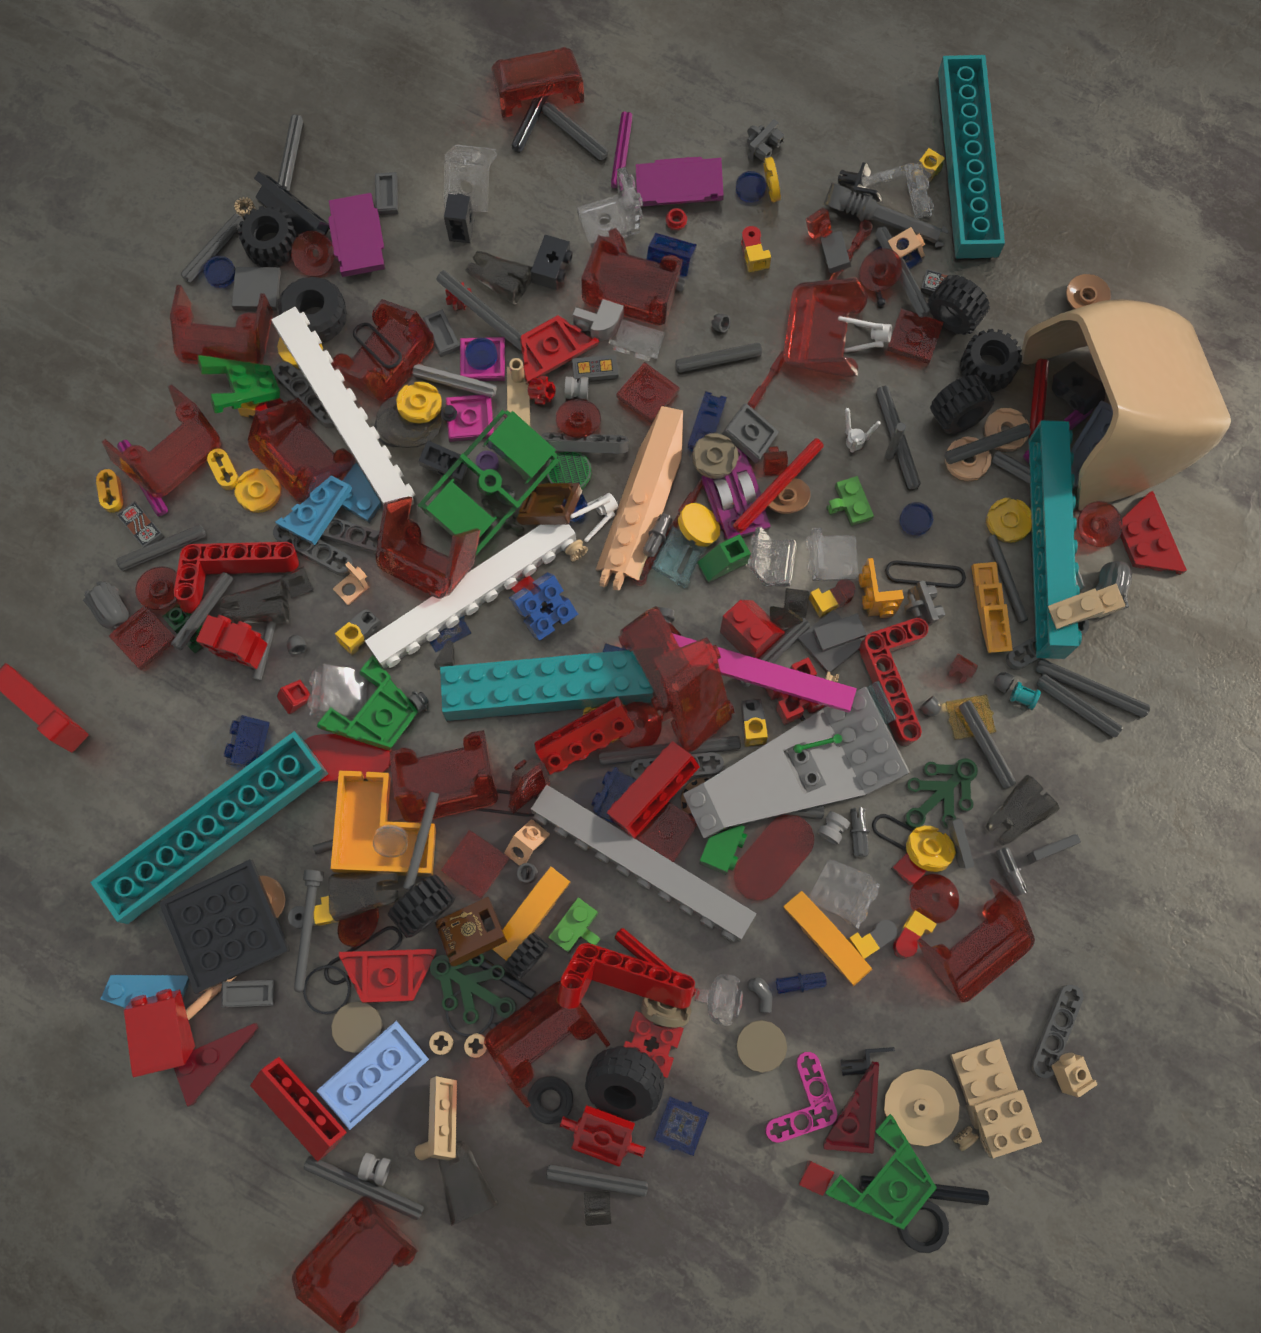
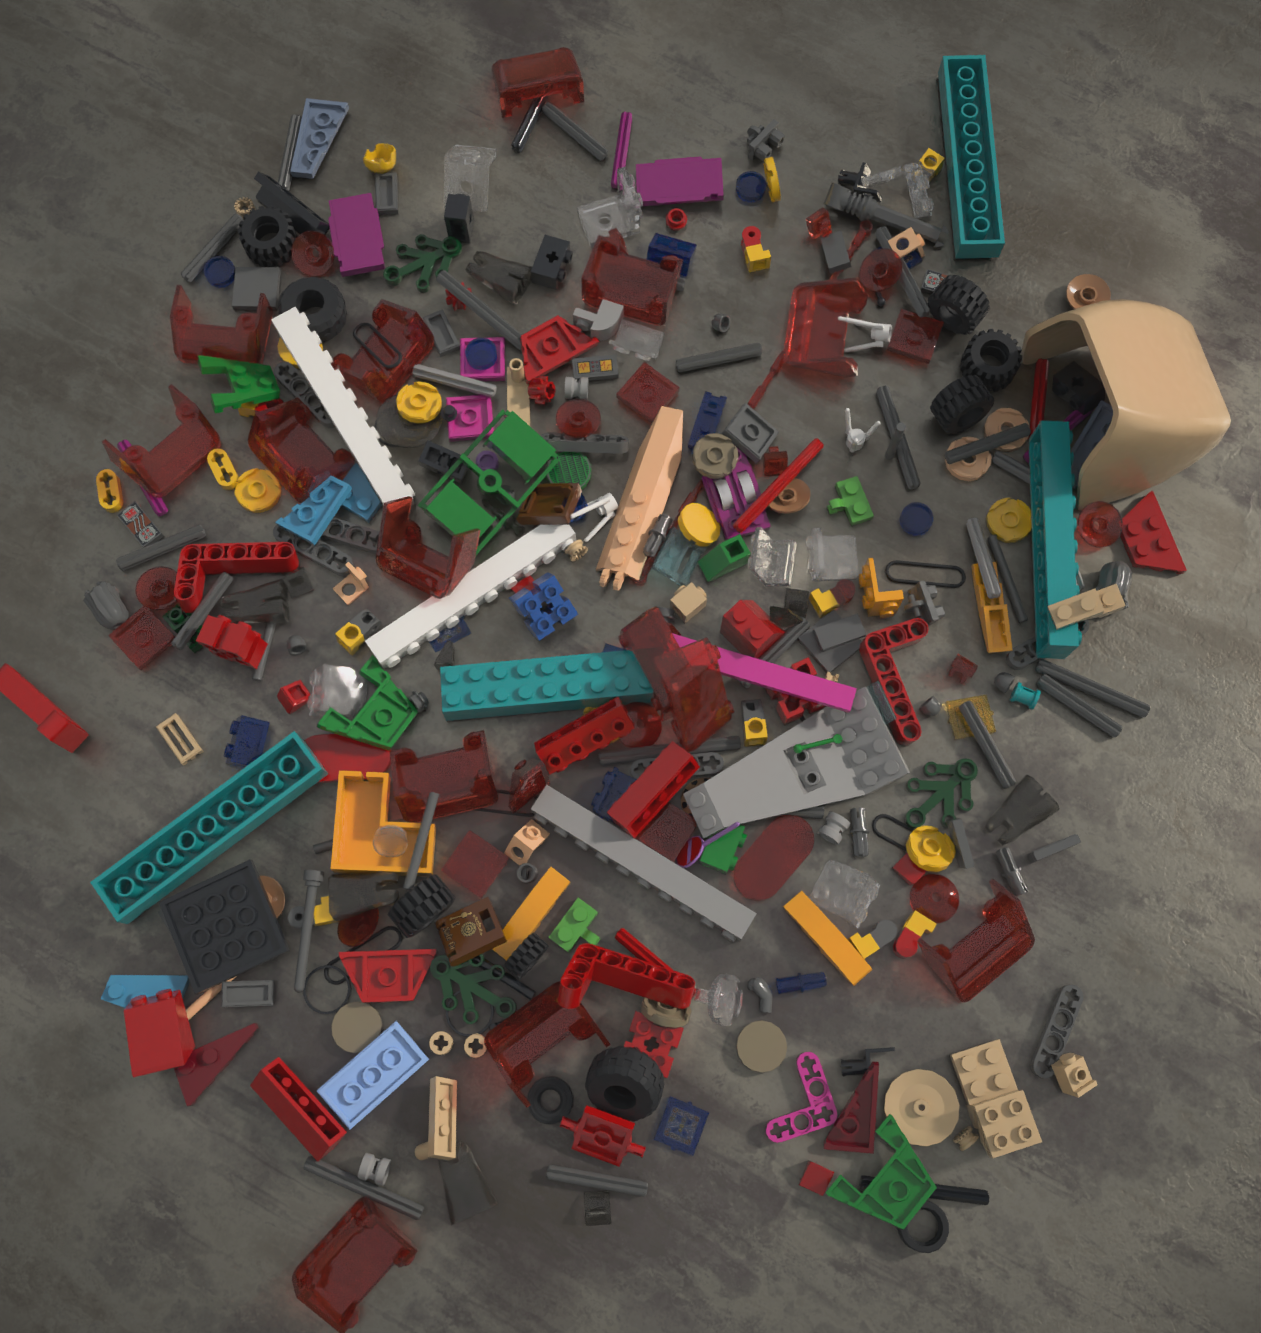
none -> tan tile [156,713,204,766]
none -> sand blue wing [290,98,349,179]
none -> yellow hair [363,143,396,174]
none -> dark green plant [383,234,462,293]
none -> tan brick [670,582,707,623]
none -> piece [676,822,740,868]
none -> light grey axle [966,518,1001,599]

